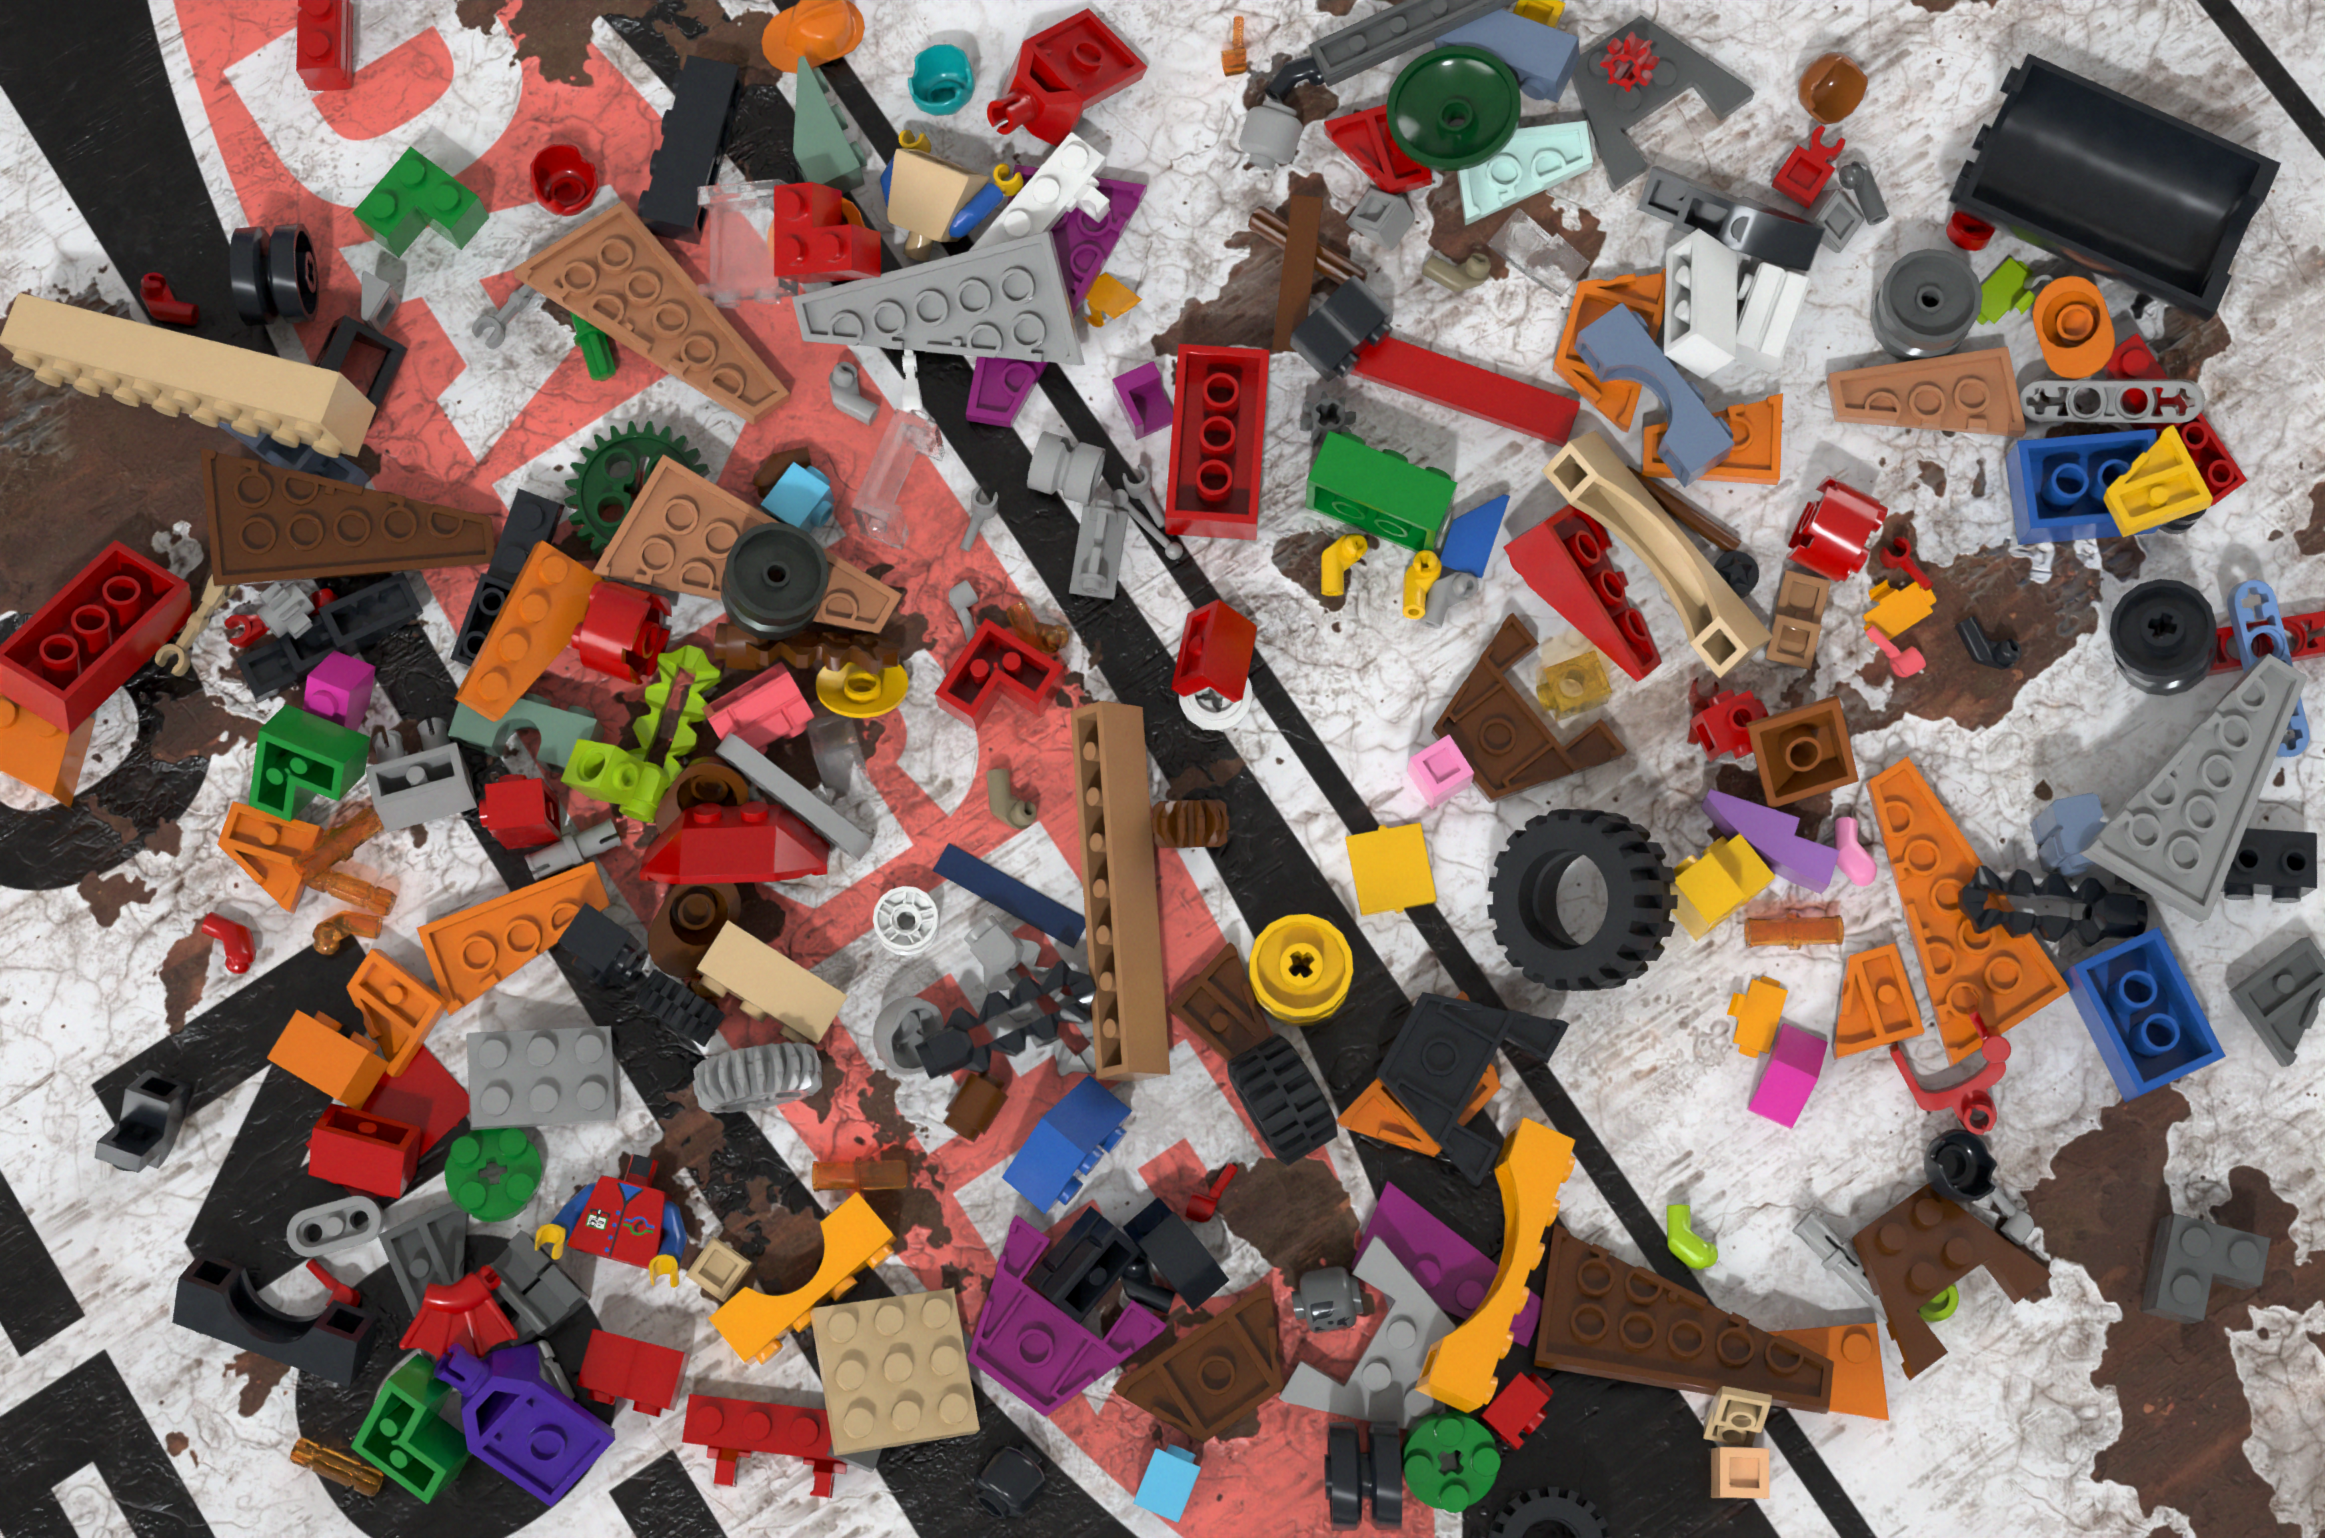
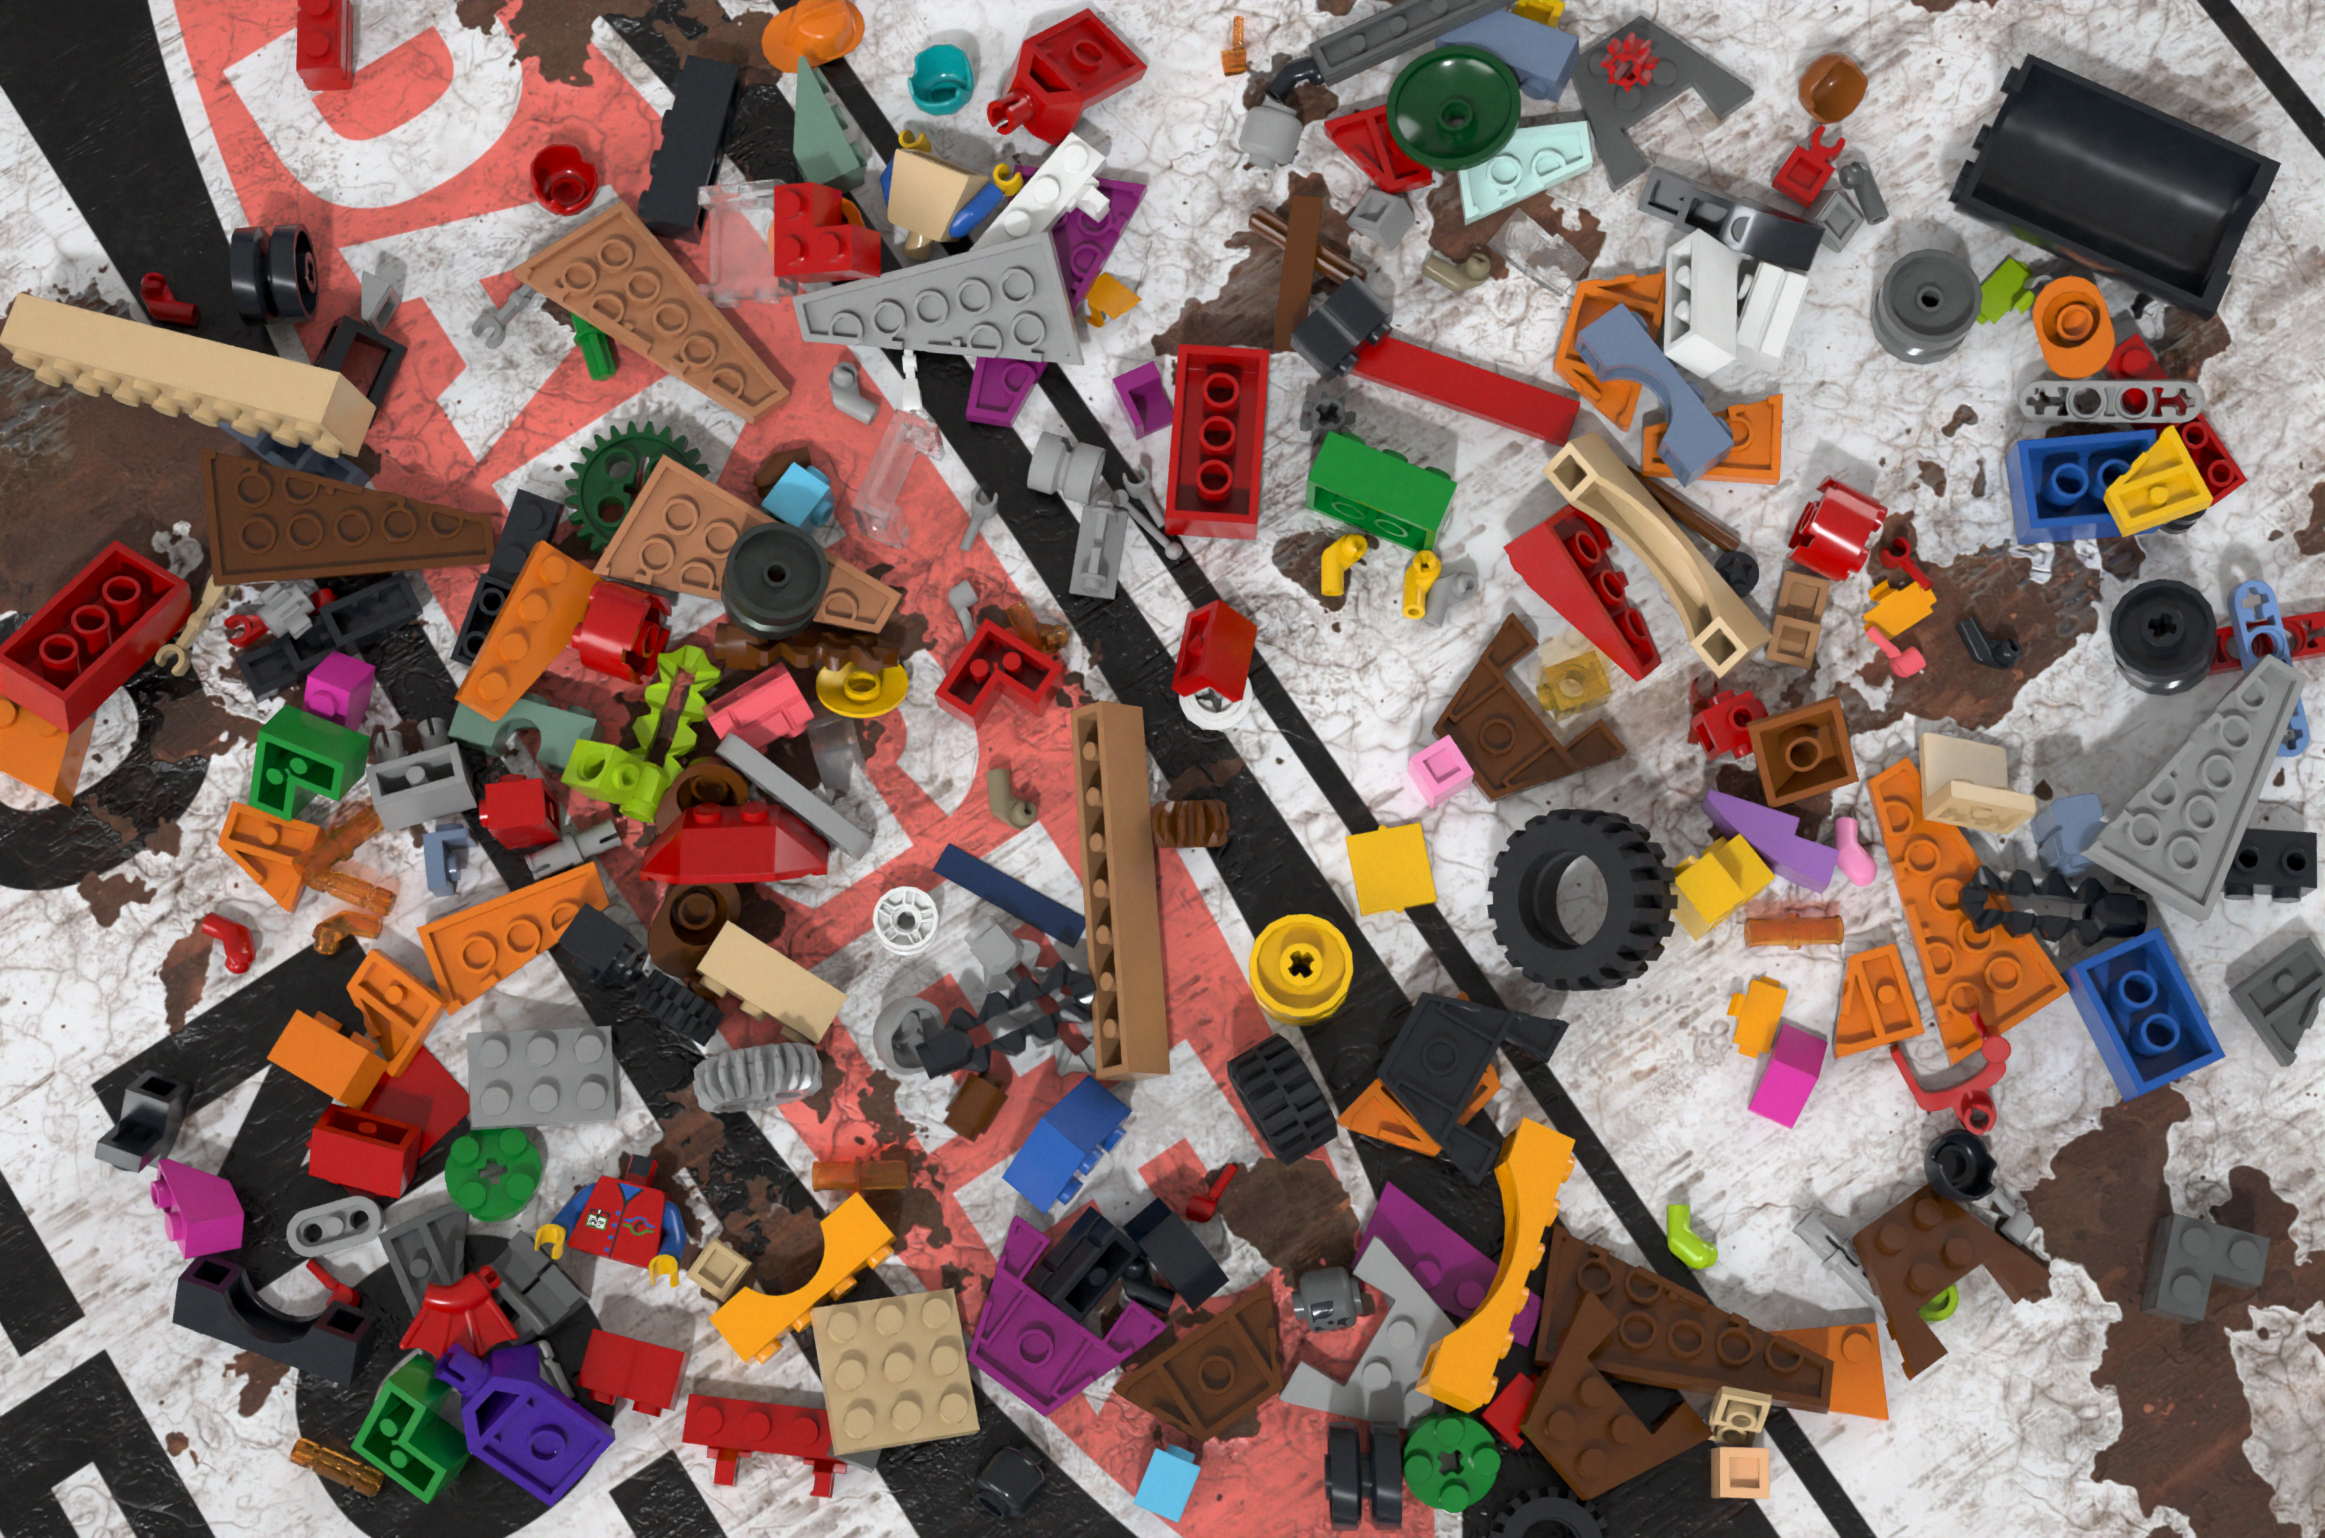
green brick [353,146,490,258] -> none
reddish brown wing [1168,942,1270,1063] -> none
blue slope [1440,494,1510,578] -> none
nougat wing [1826,346,2027,437] -> none
red tile [1946,212,1995,251] -> none
none -> dark pink slope [150,1158,244,1259]
none -> sand blue bracket [422,823,478,898]
none -> reddish brown wing [1518,1290,1713,1500]
none -> tan bracket [1919,732,2036,835]

